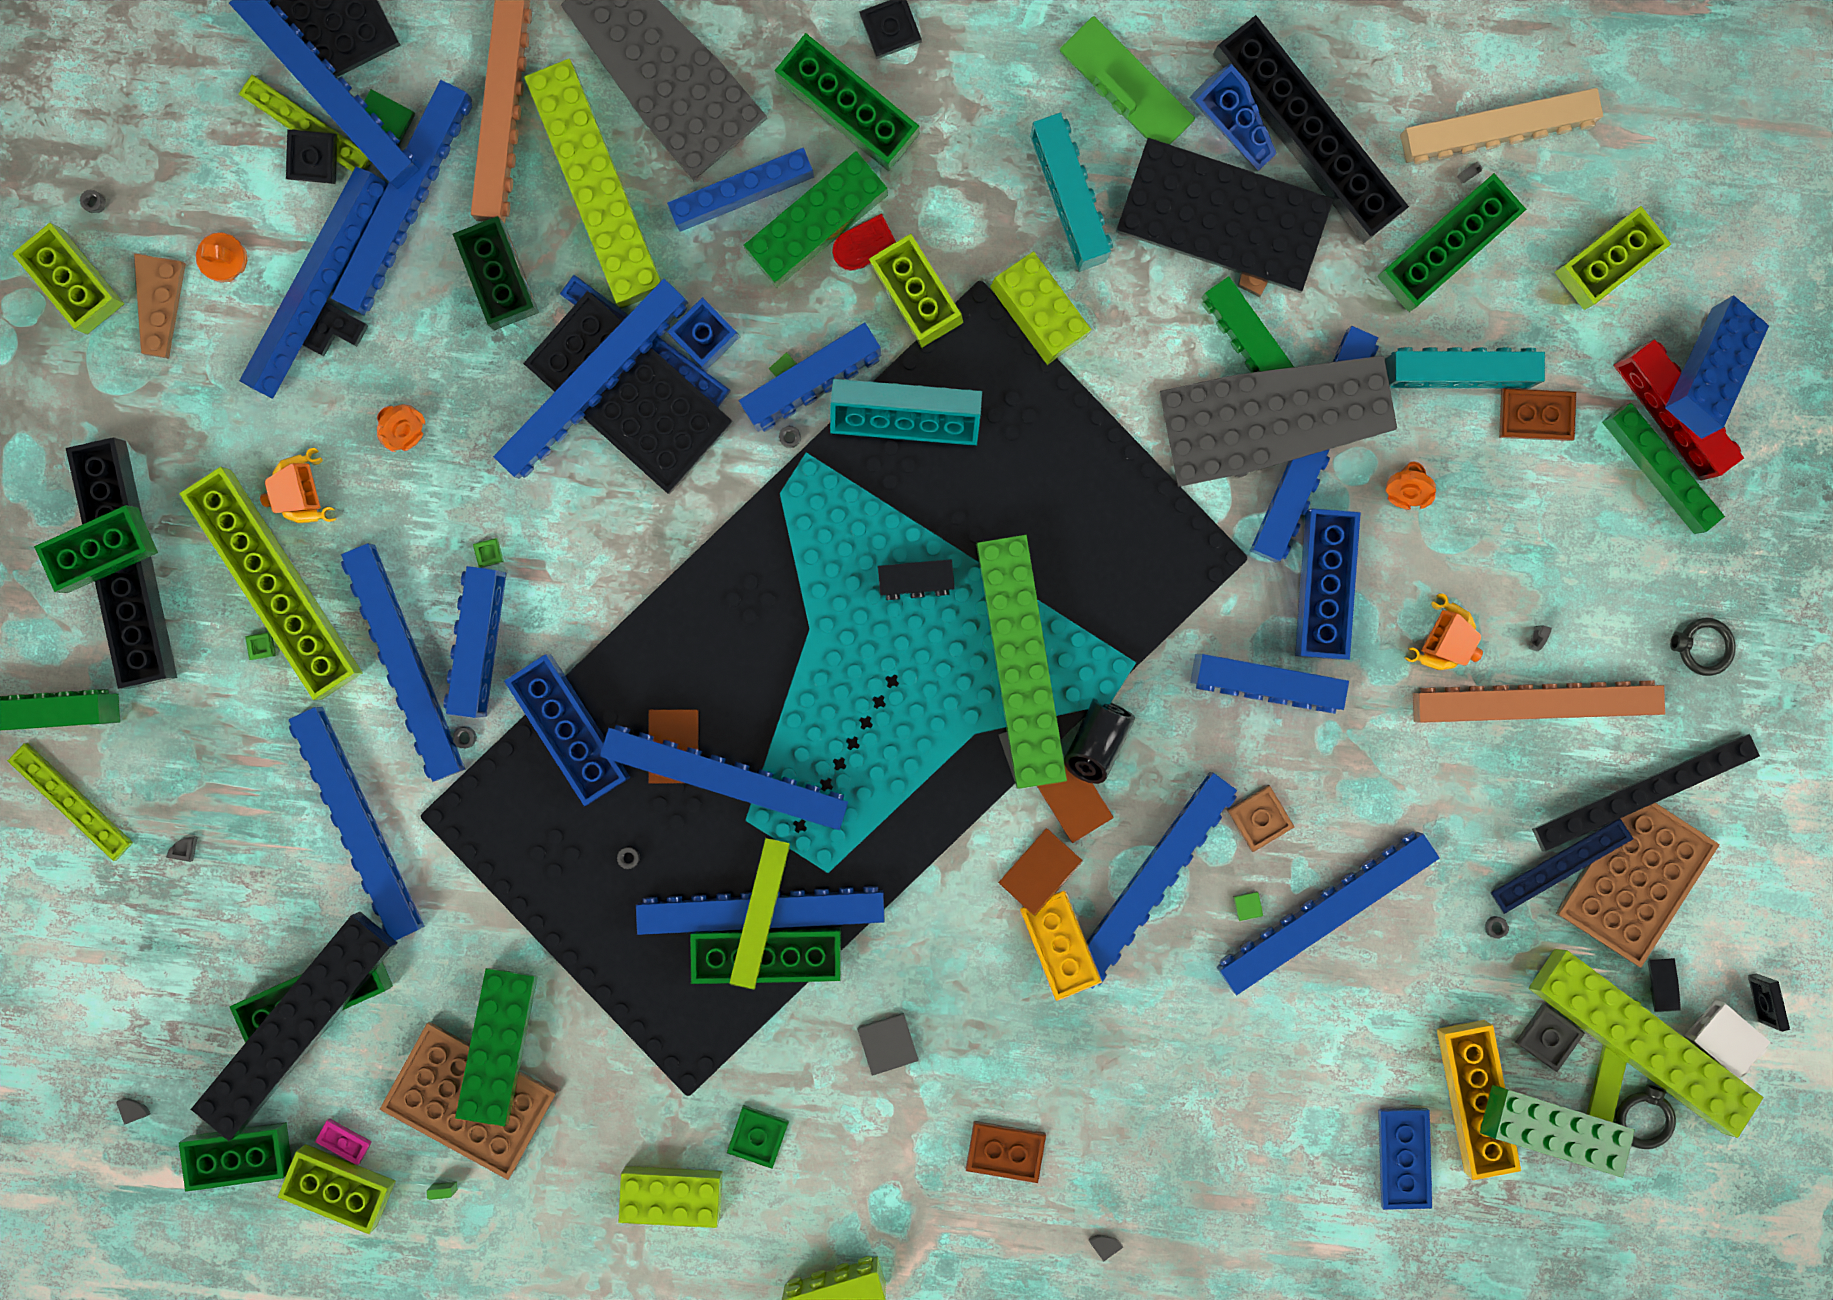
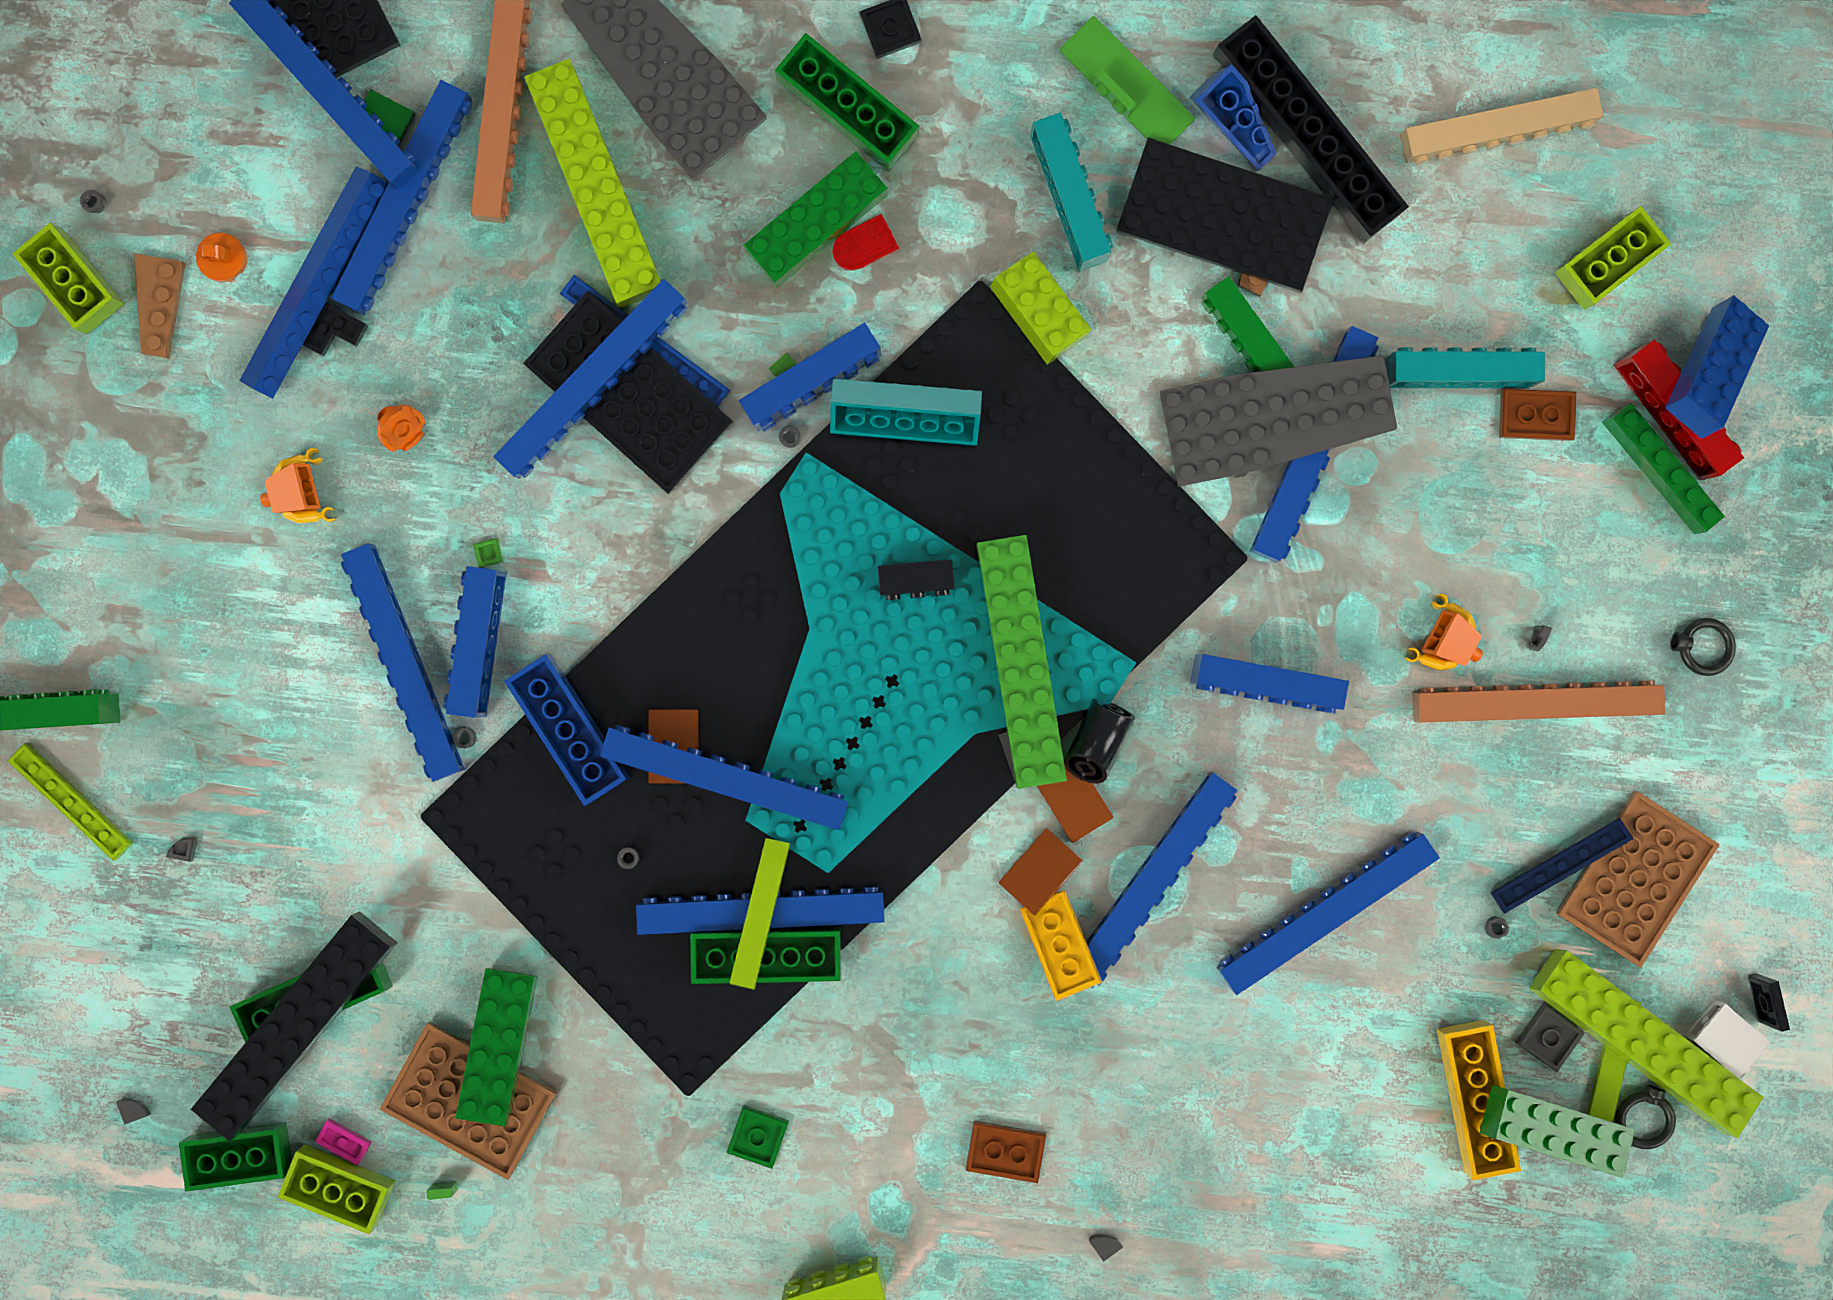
green brick [34,505,158,593] -> none
black brick [66,437,178,689] -> none
lime brick [179,466,363,700] -> none
lime tile [238,74,372,172] -> none
bright green tile [245,632,276,660] -> none
black tile [286,129,338,184] -> none
blue brick [288,706,425,941] -> none
dark green brick [452,216,539,331] -> none
lime brick [618,1166,723,1228] -> none
blue brick [667,147,814,232] -> none
blue brick [667,297,740,371] -> none
dark grey tile [857,1013,919,1076] -> none
lime brick [869,233,963,348] -> none
medium nougat tile [1227,785,1295,852] -> none
bright green tile [1233,891,1263,921] -> none
blue brick [1295,509,1361,660] -> none
green brick [1377,173,1527,312] -> none
blue plate [1378,1108,1432,1210] -> none
orange tile [1386,461,1436,510] -> none
dark grey tile [1457,162,1483,183] -> none
black plate [1532,734,1760,852] -> none
black slope [1648,958,1681,1012] -> none

